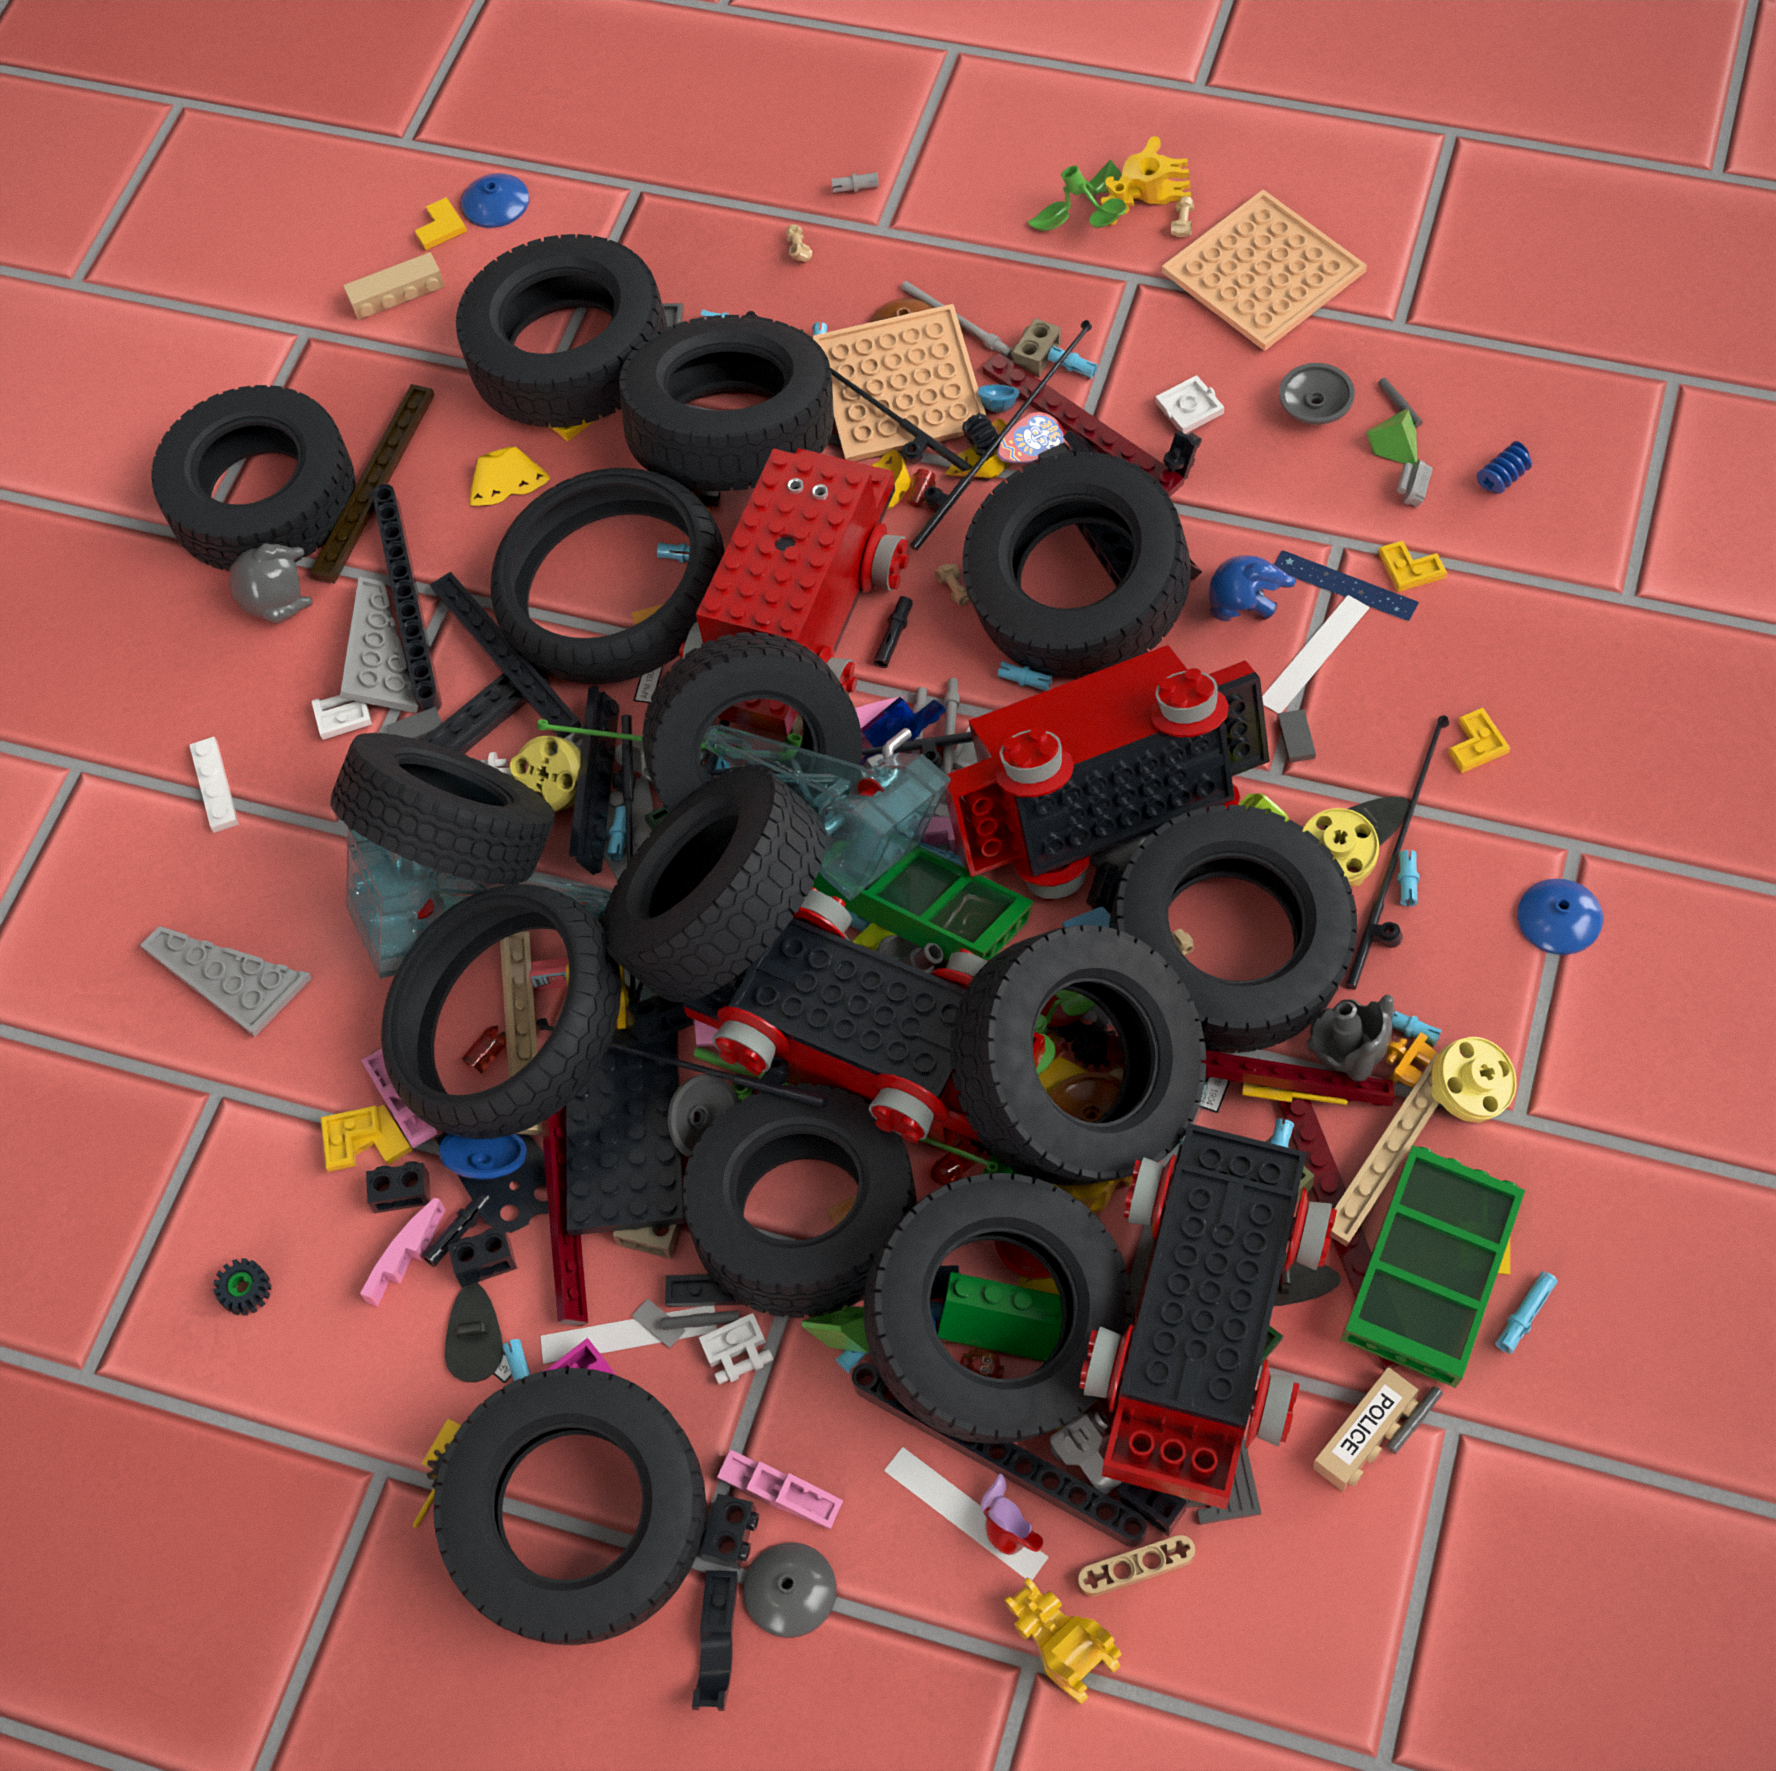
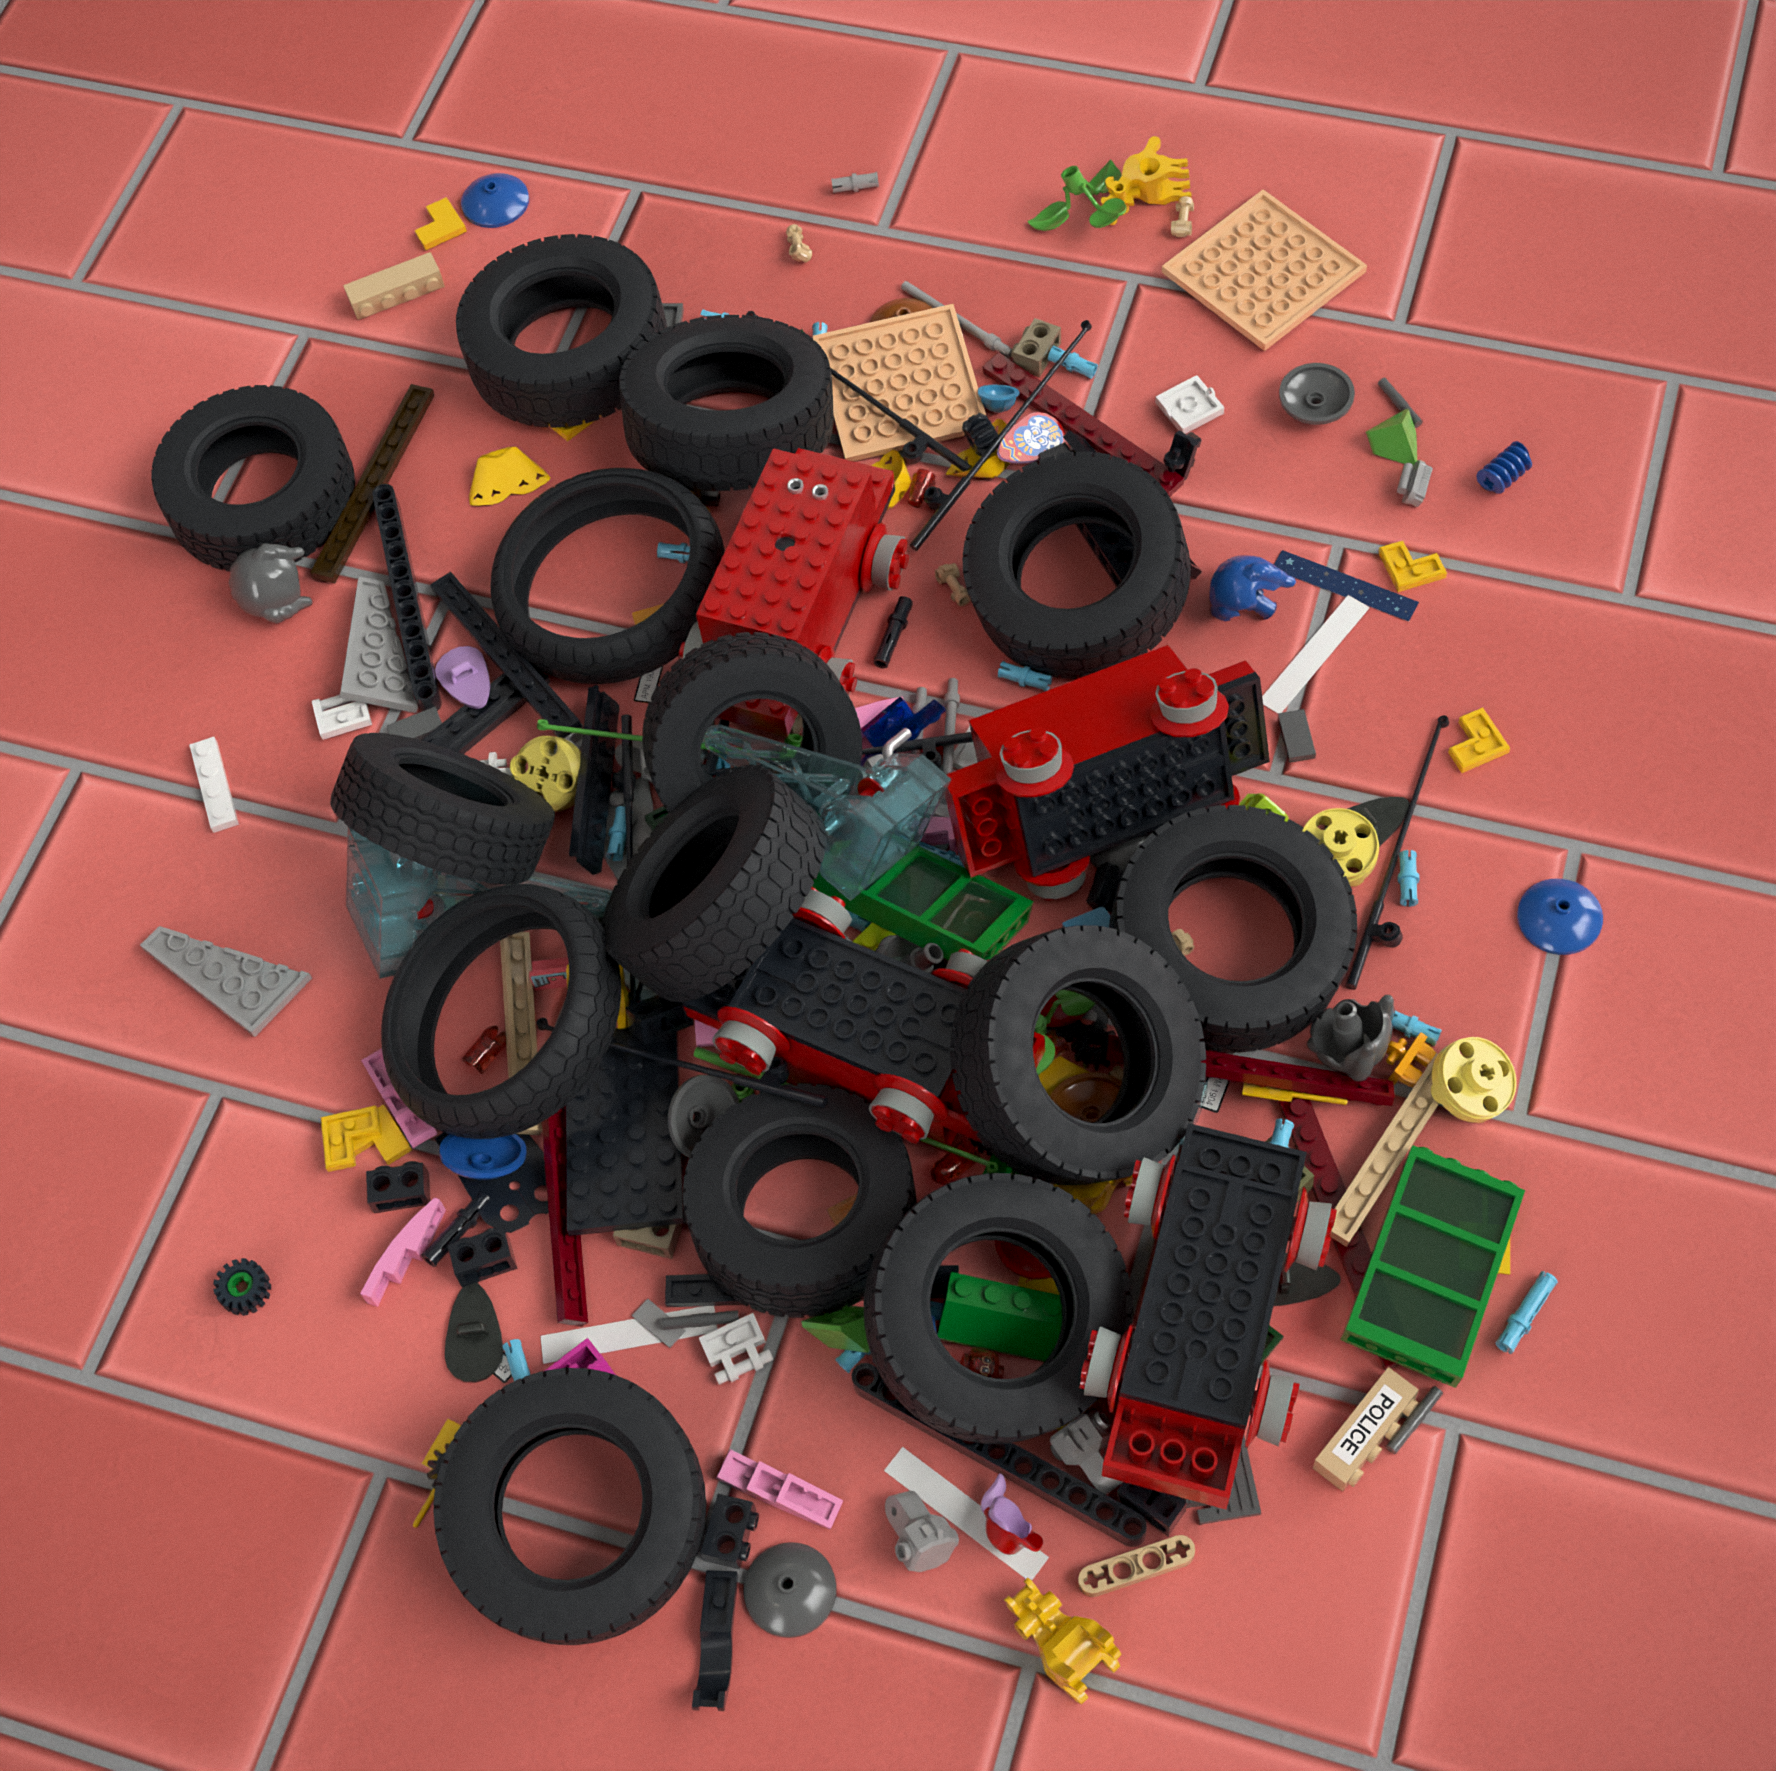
none -> lavender shield [435,646,490,709]
none -> light grey piece [885,1491,959,1572]

